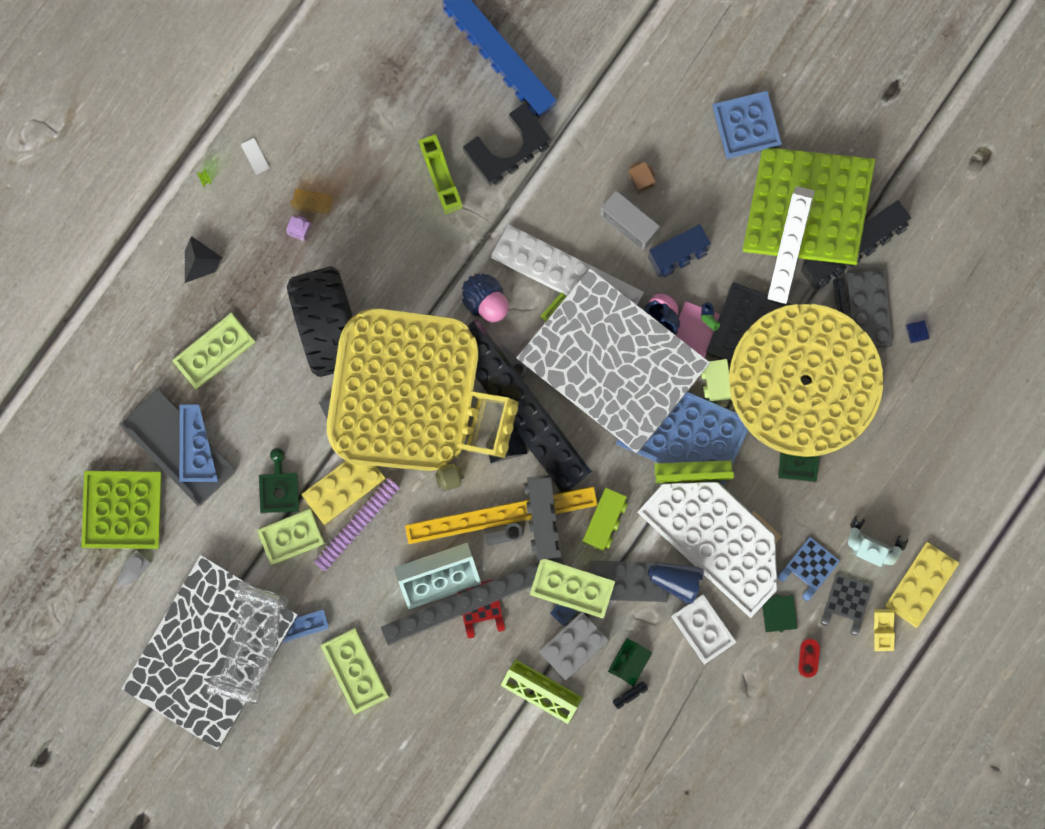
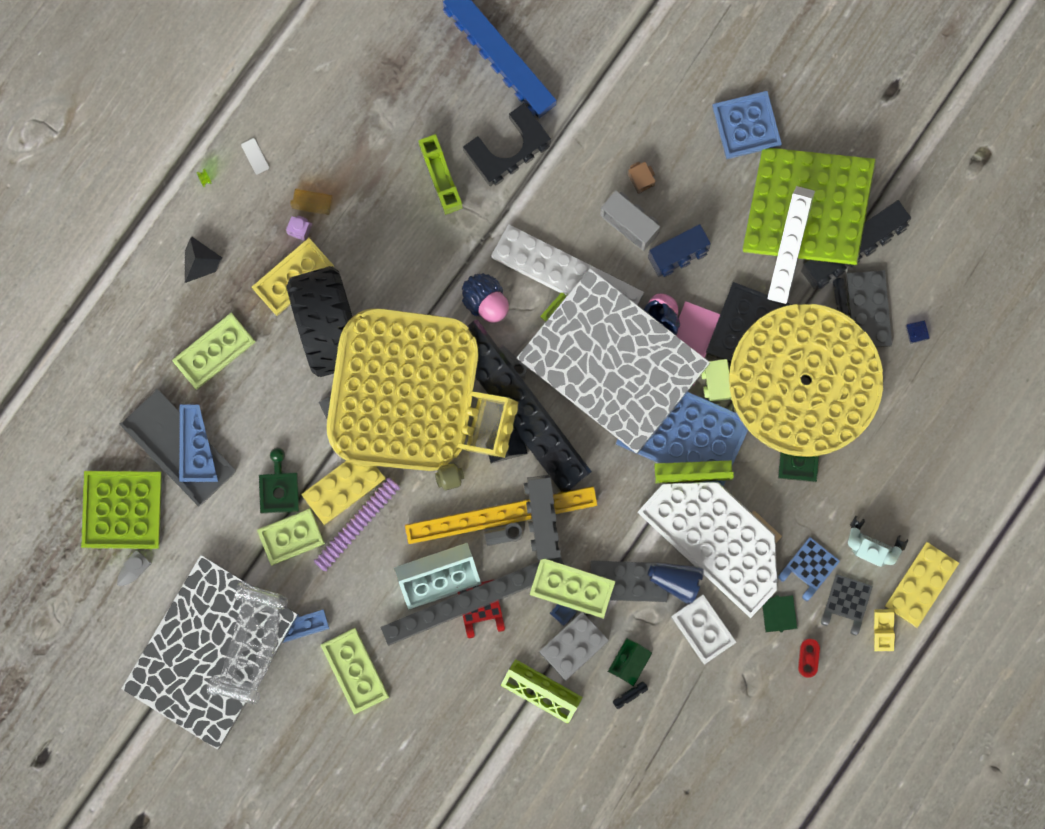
lime brick [582,488,628,552] -> none
arm [701,302,720,331] -> none
none -> light yellow plate [252,238,334,316]

